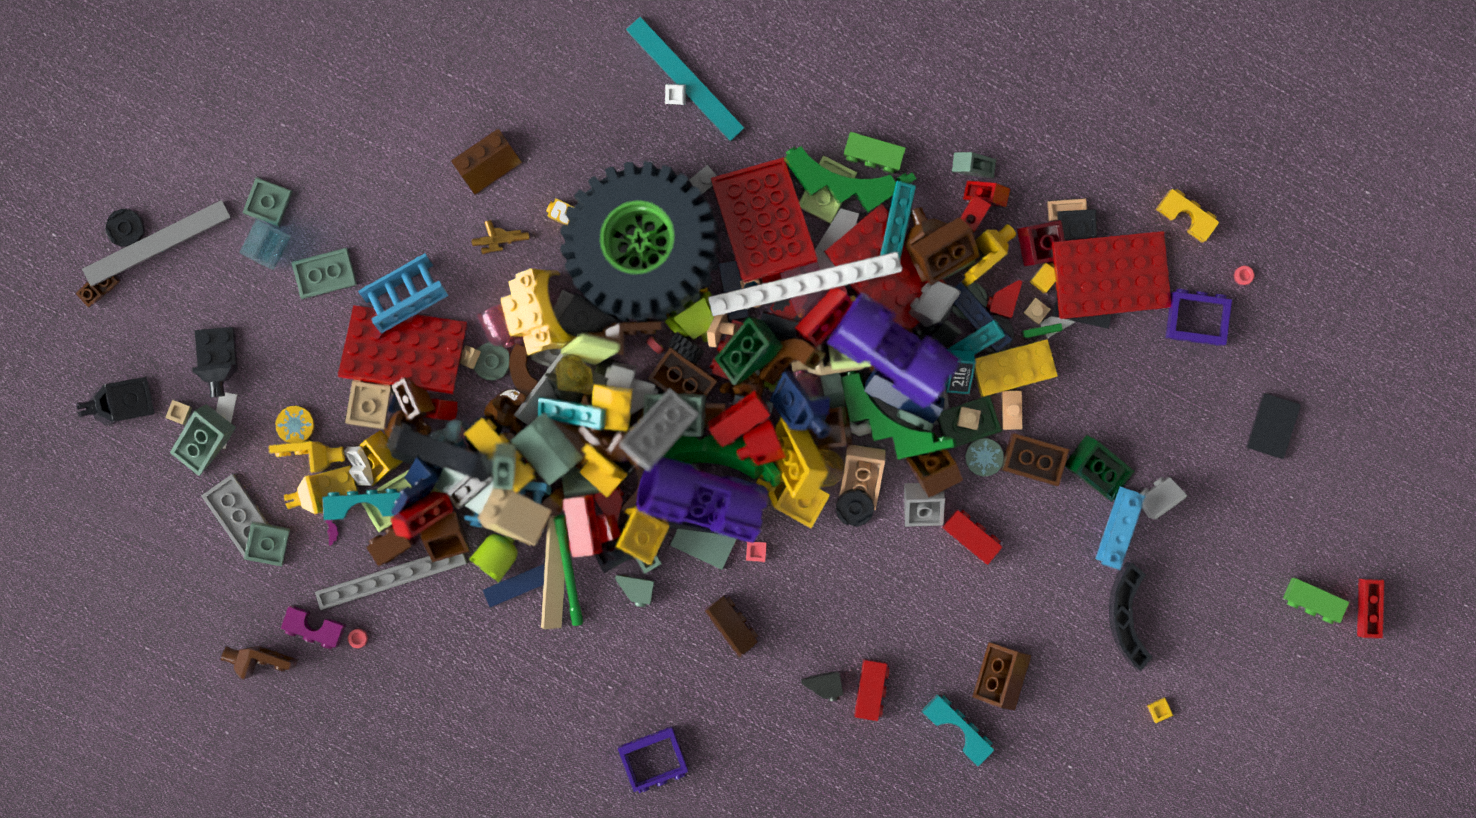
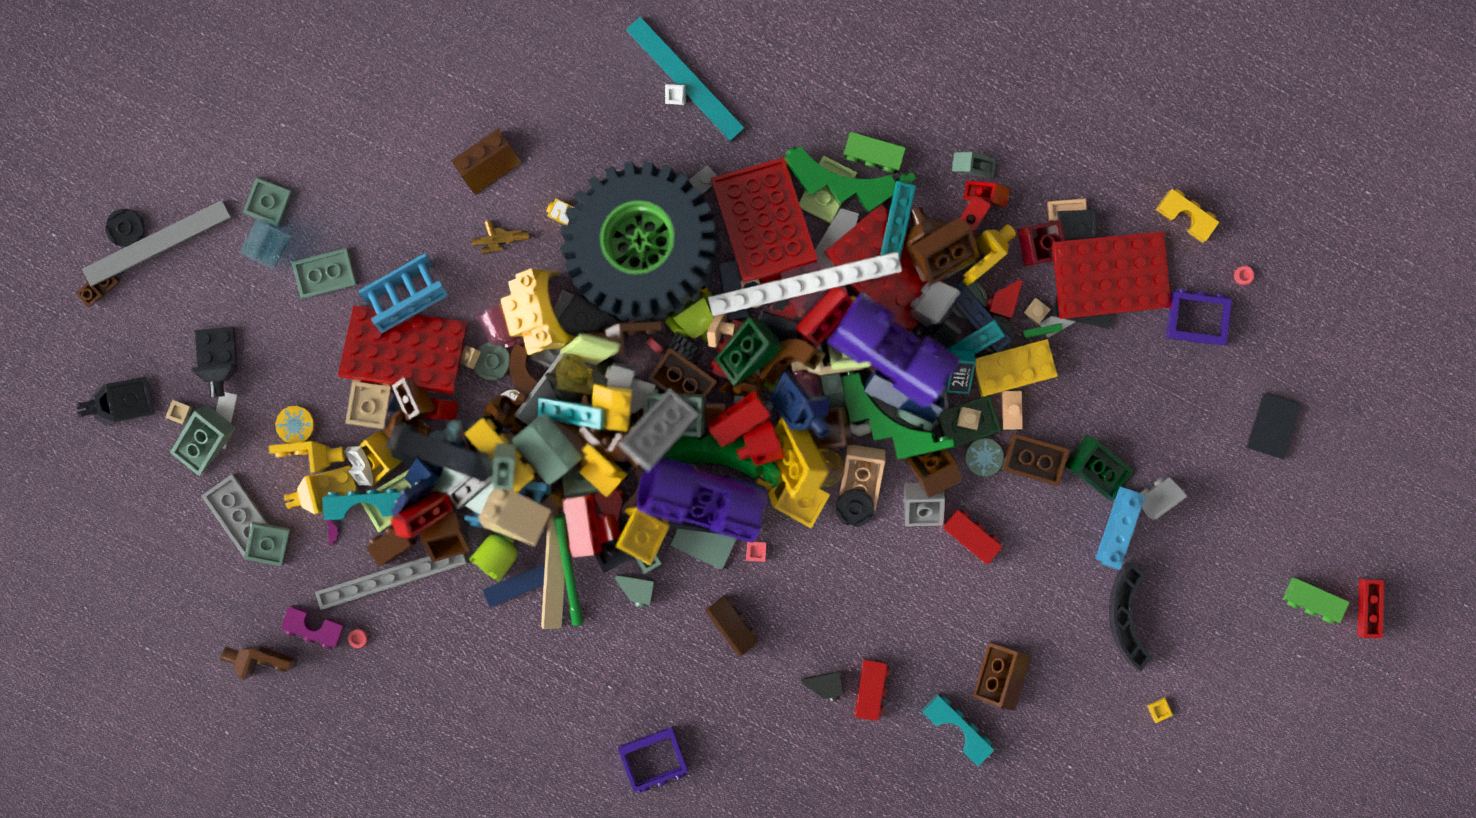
yellow brick [1029,263,1056,293] -> none

